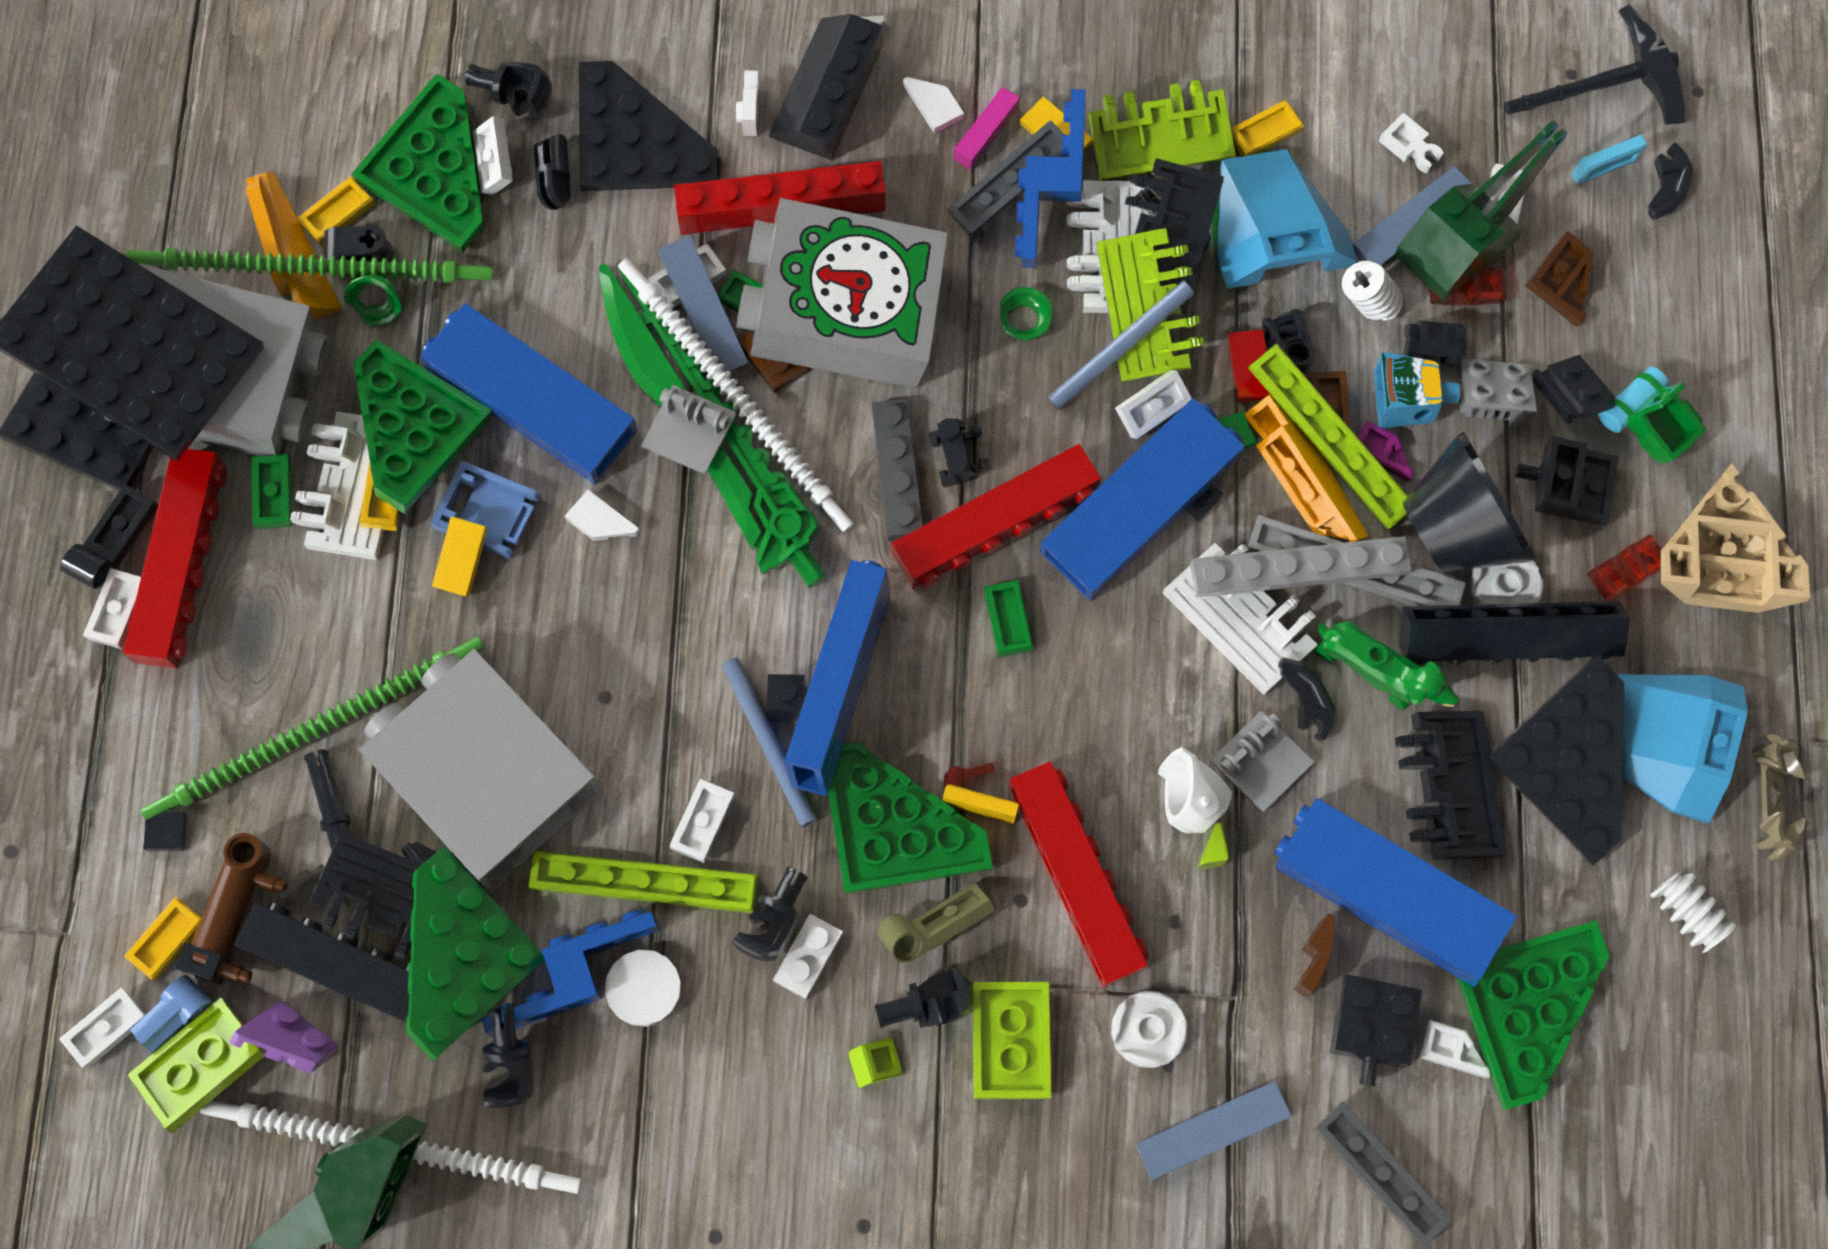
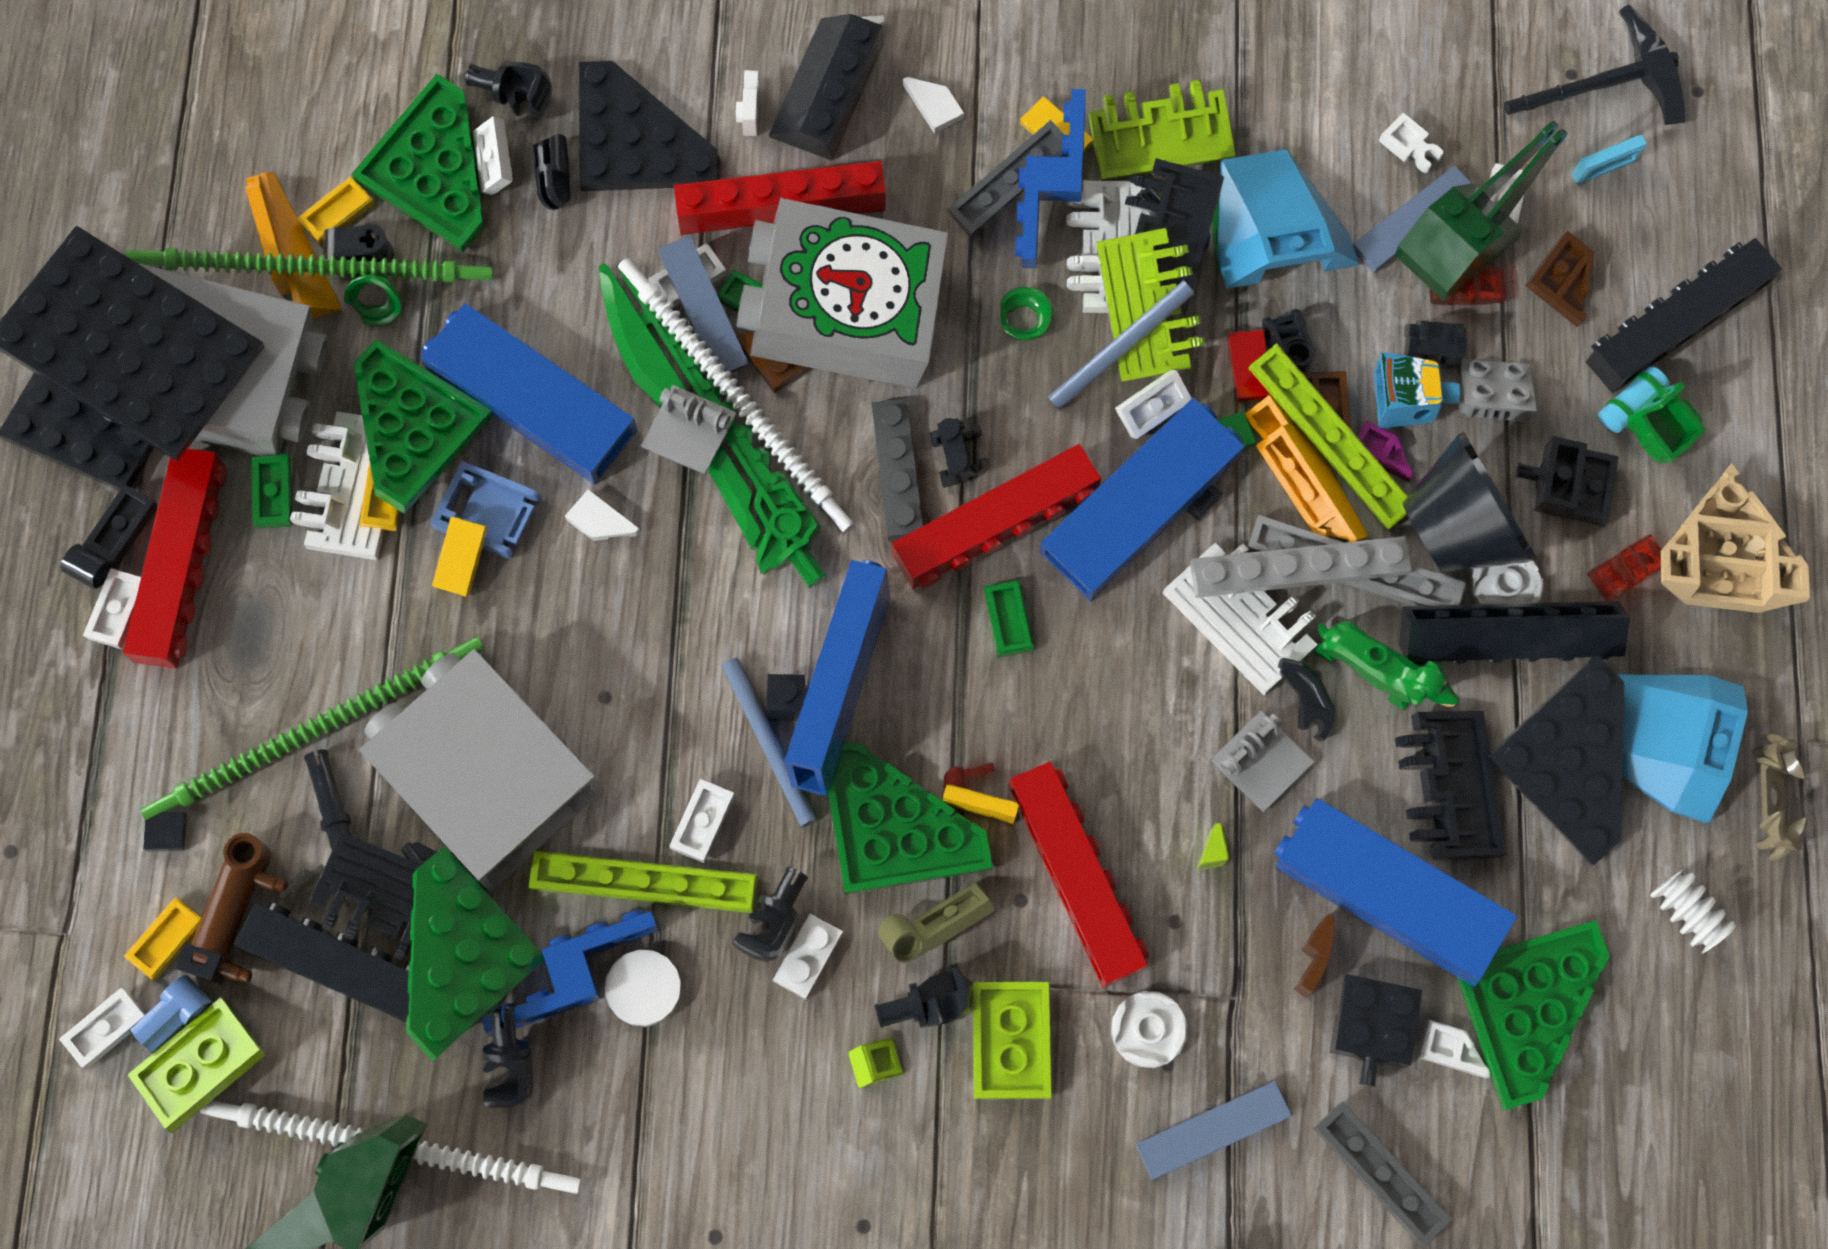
medium lavender wing [230,1000,339,1073] -> none
dark pink piece [953,87,1020,170] -> none
white helmet [1158,747,1232,834] -> none
yellow tile [1231,100,1304,156] -> none
white piece [1342,261,1403,321] -> none
black plate [1533,355,1616,424] -> none
black piece [1648,142,1693,219] -> none
none -> black brick [1586,238,1782,394]

